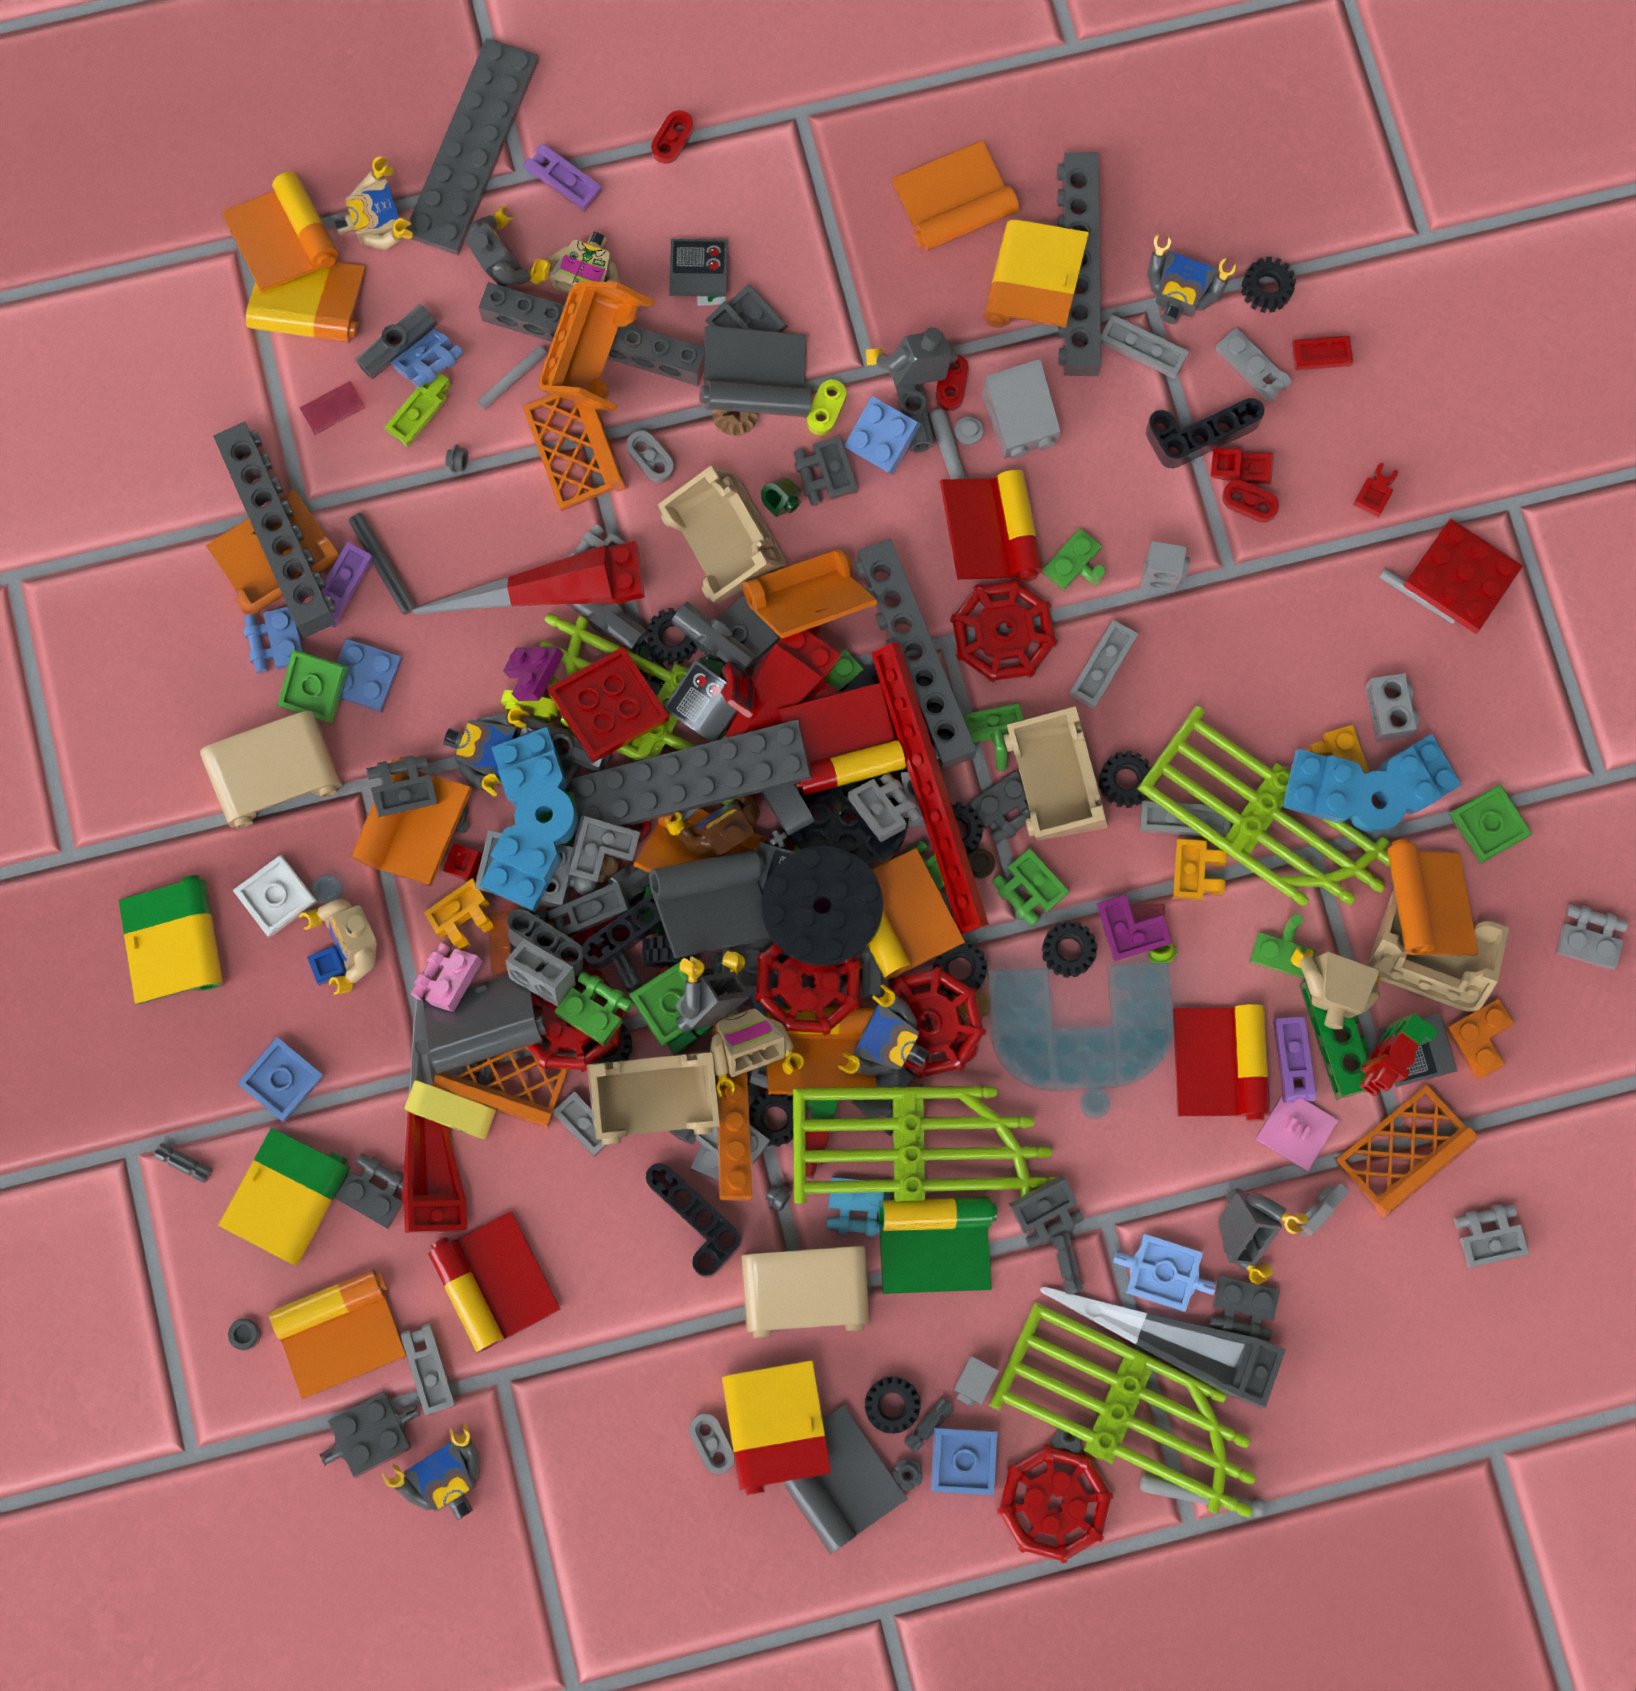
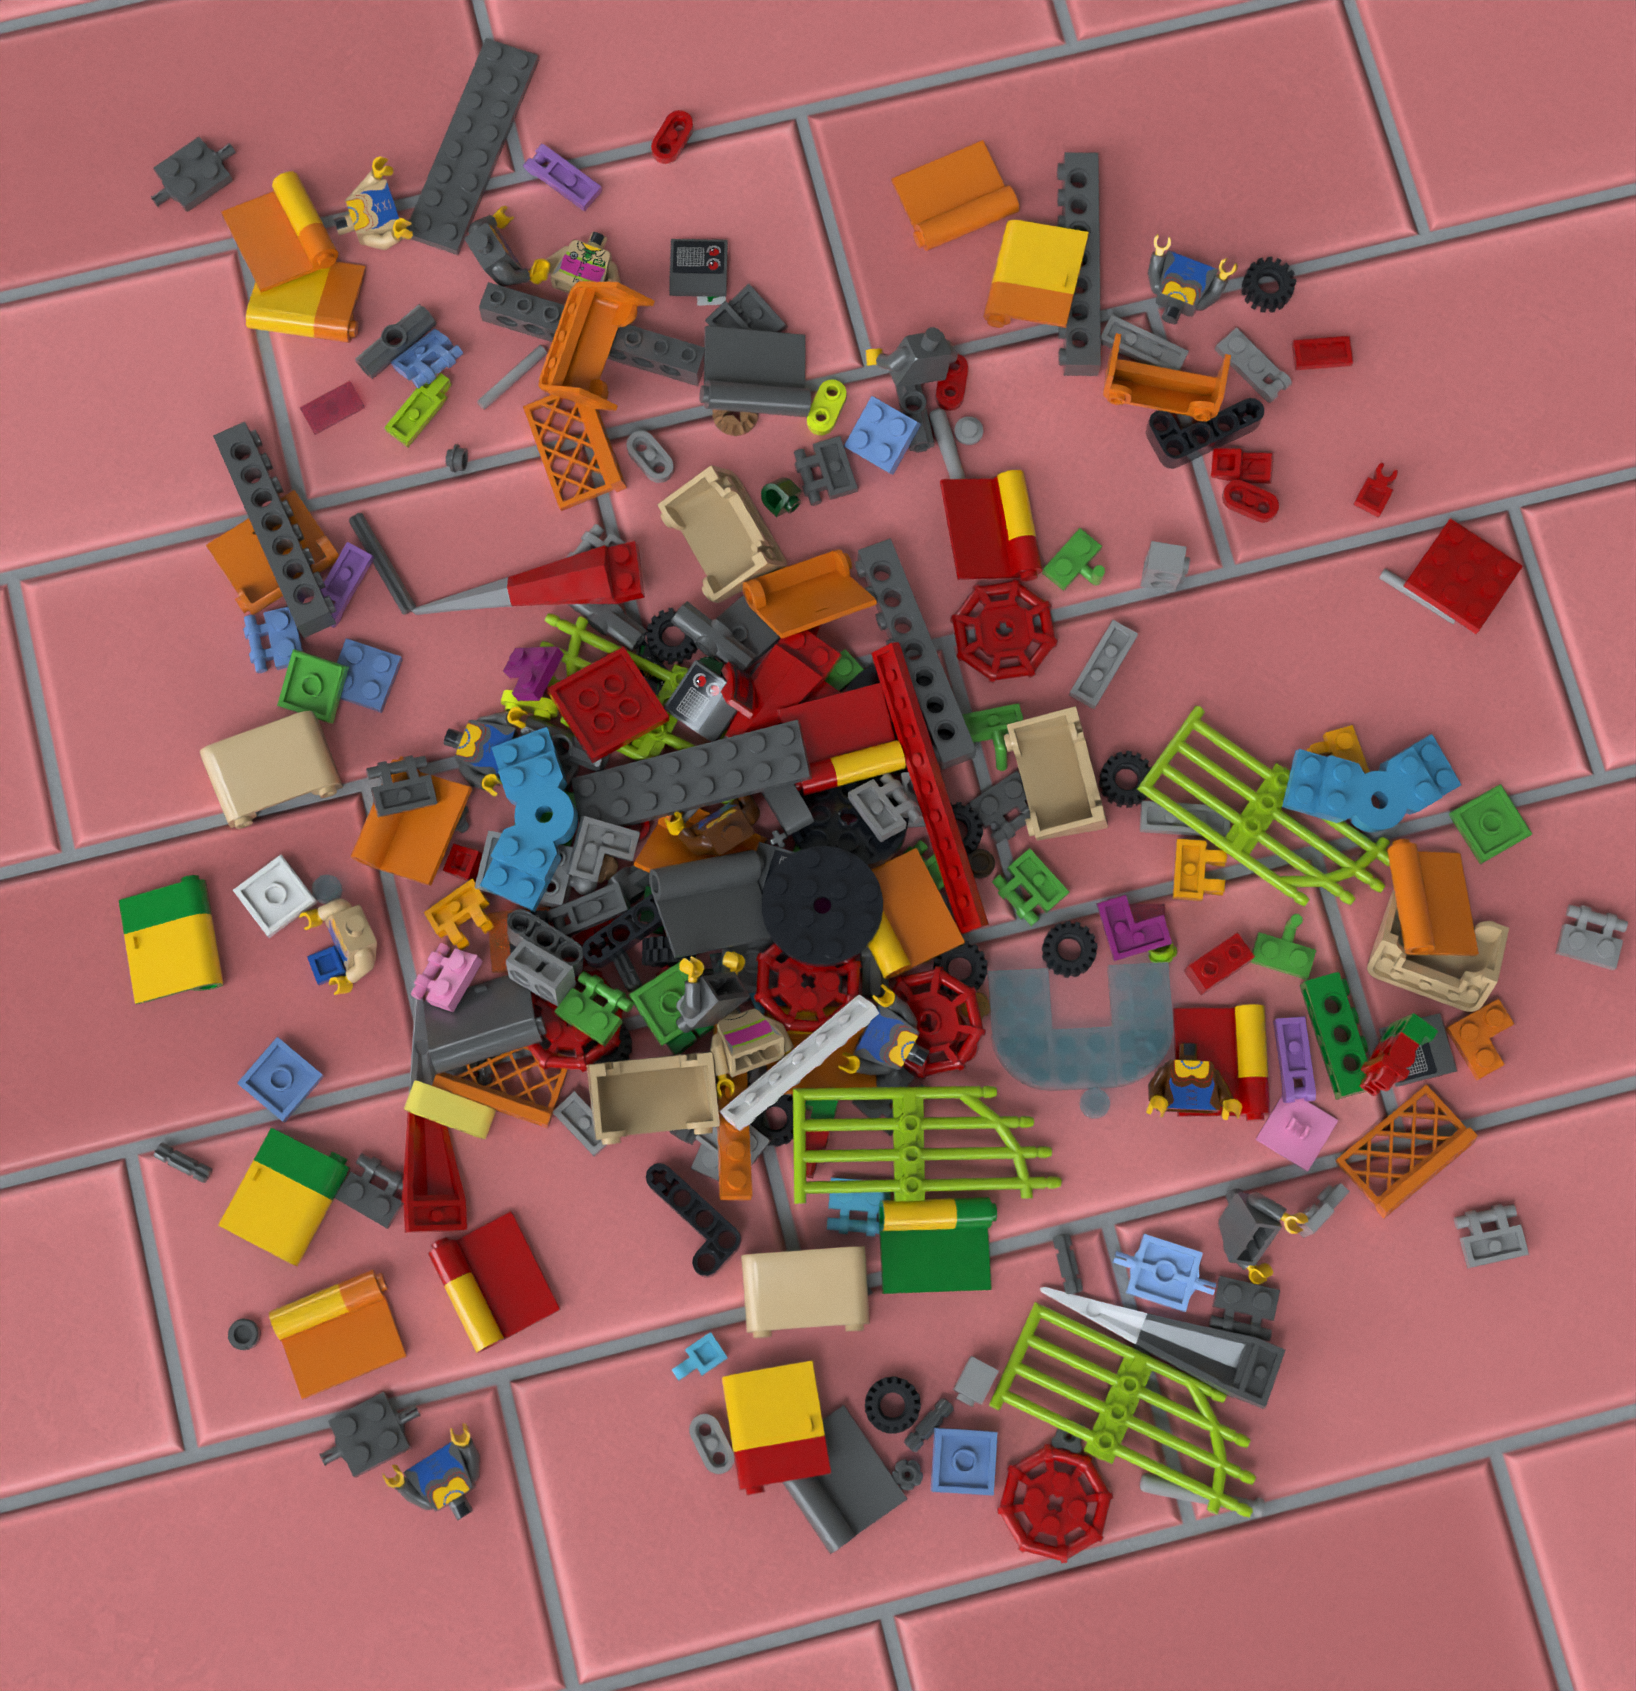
light grey plate [401,1323,456,1416] -> none
dark grey plate [766,1182,792,1211] -> none
light grey slope [981,359,1061,459] -> none
dark grey plate [1009,1175,1084,1249] -> none
tan torso [1291,947,1381,1029] -> none
light grey brick [1365,673,1419,742] -> none
none -> dark grey plate [151,137,236,212]
none -> medium azure plate [672,1332,728,1381]
none -> white plate [720,995,879,1131]
none -> orange windscreen [1103,333,1231,421]
none -> torso [1146,1043,1242,1120]
none -> red brick [1184,932,1255,996]

